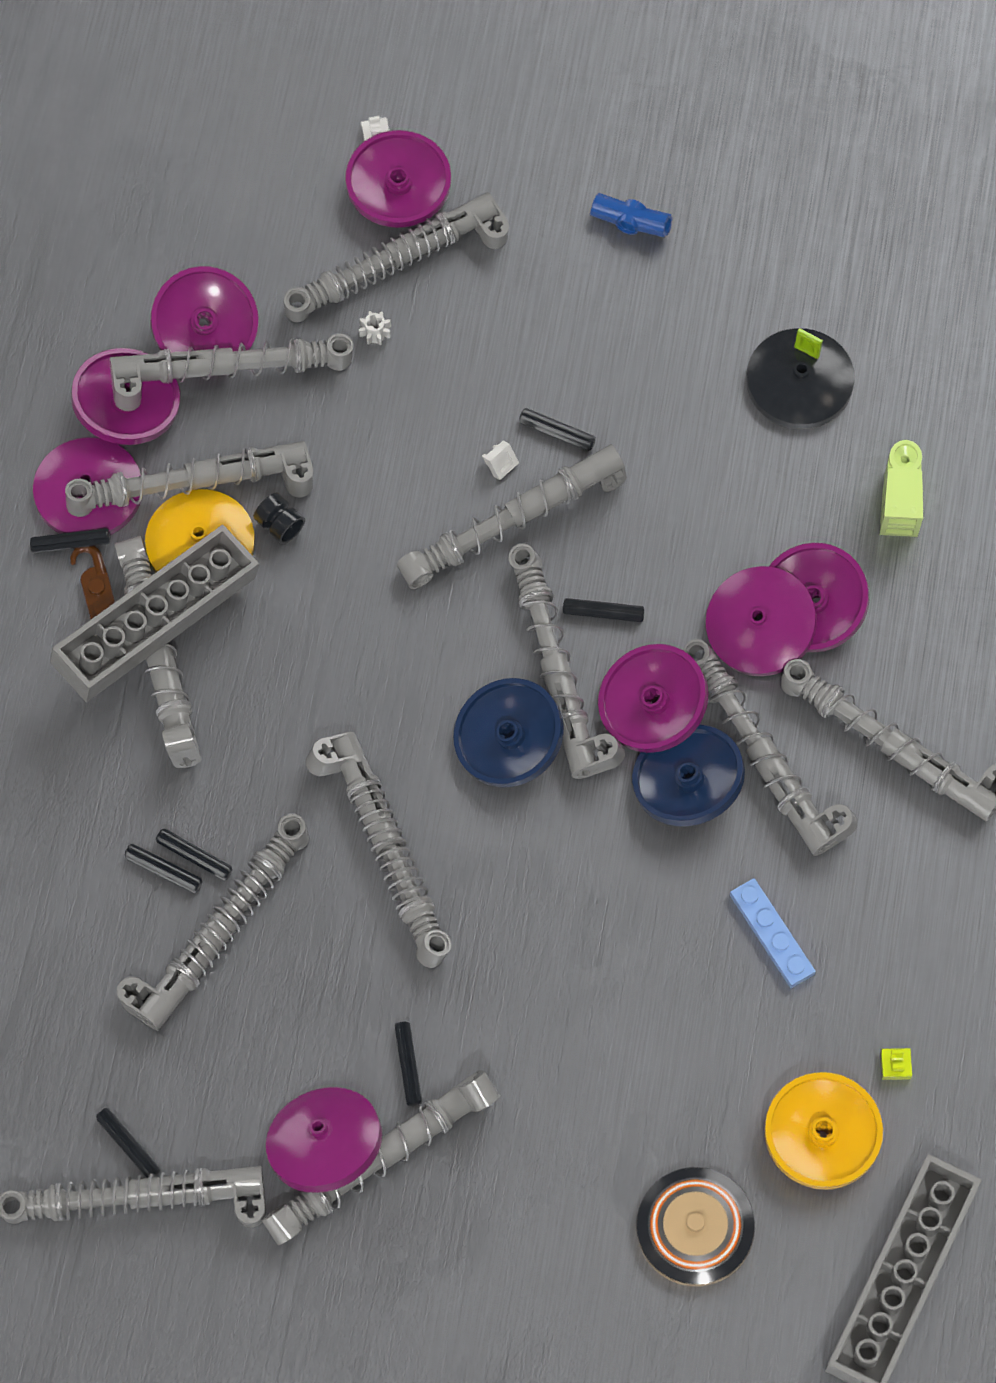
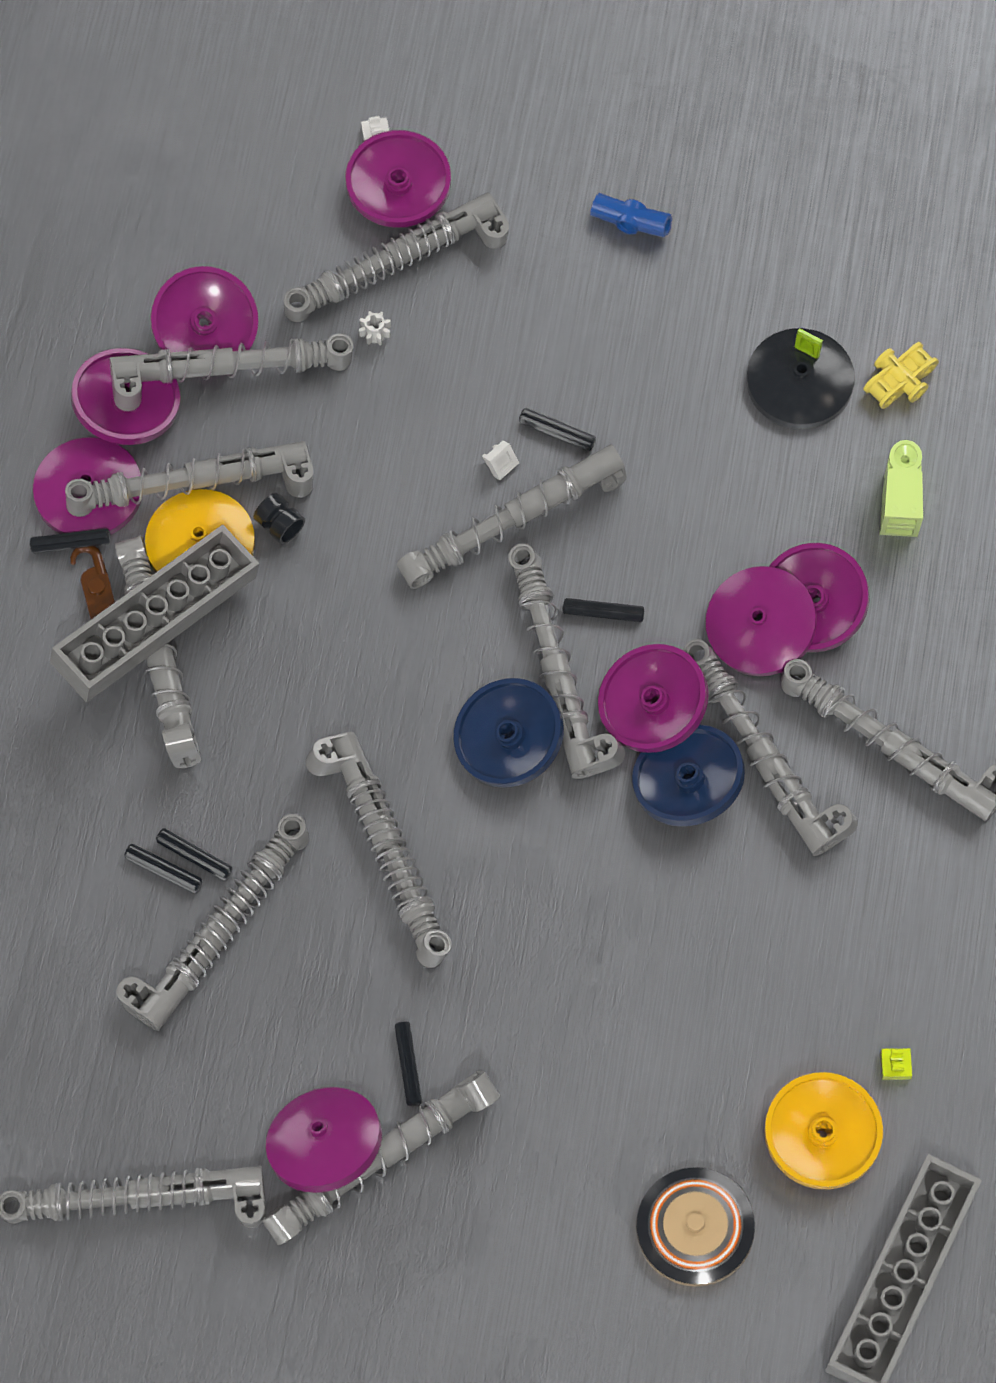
black axle [96,1108,160,1178] -> none
light blue plate [730,878,816,989] -> none
none -> light yellow axle [863,342,939,409]

